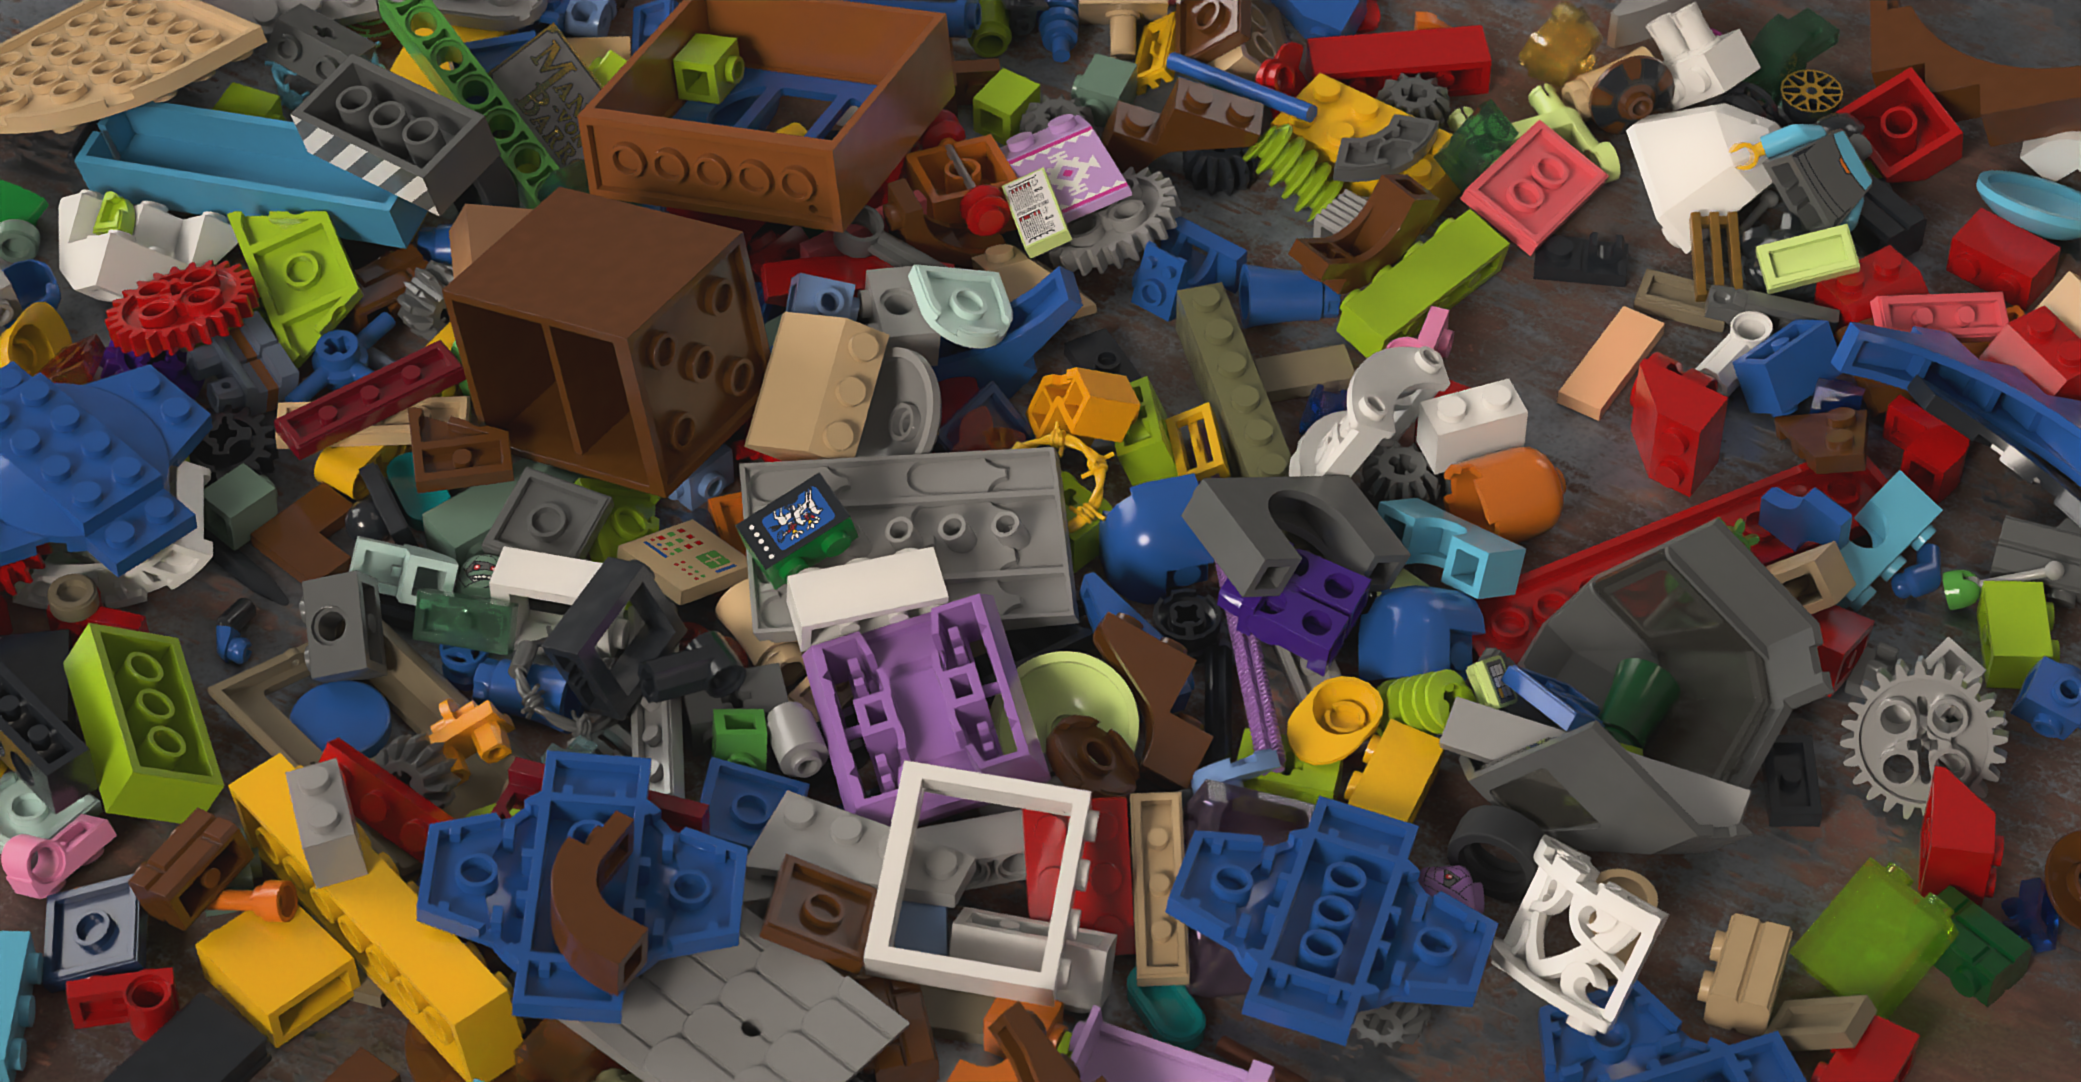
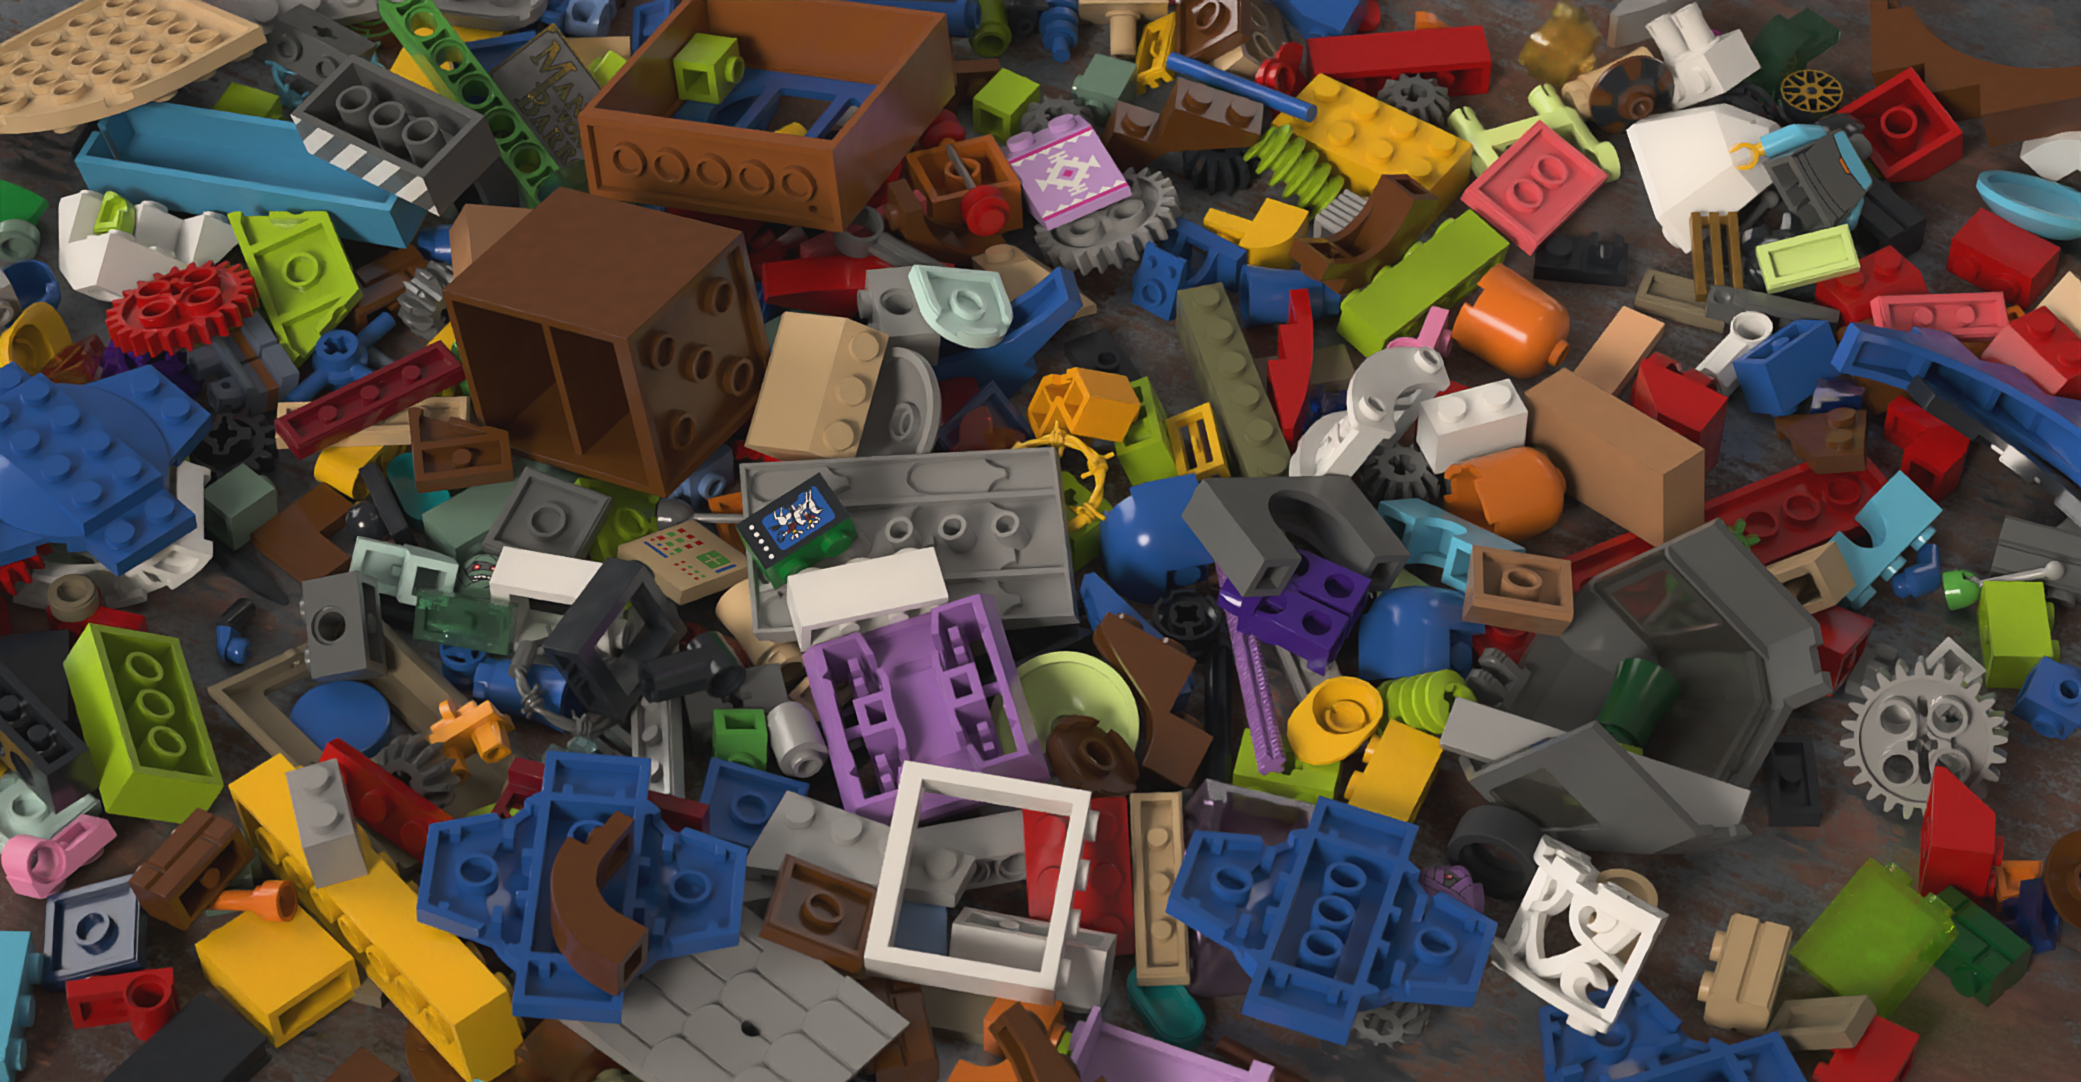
medium blue brick [785,273,860,321] -> none
tile [1002,167,1073,259] -> none
medium blue plate [1191,748,1281,798] -> none
dark grey tile [1333,114,1439,182] -> none
clear green plate [1434,99,1519,192] -> none
yellowish green slope [1466,655,1517,710] -> none
blue tile [1501,665,1605,732] -> none
blue tile [1758,487,1852,552] -> none
none -> dark grey hinge [657,498,744,531]
none -> yellow brick [1202,198,1309,270]
none -> red slope [1266,288,1313,457]
none -> orange cylinder [1451,263,1571,379]
none -> medium nougat slope [1462,545,1574,637]
none -> medium nougat brick [1523,367,1705,547]
none -> orange tile [1991,860,2043,912]

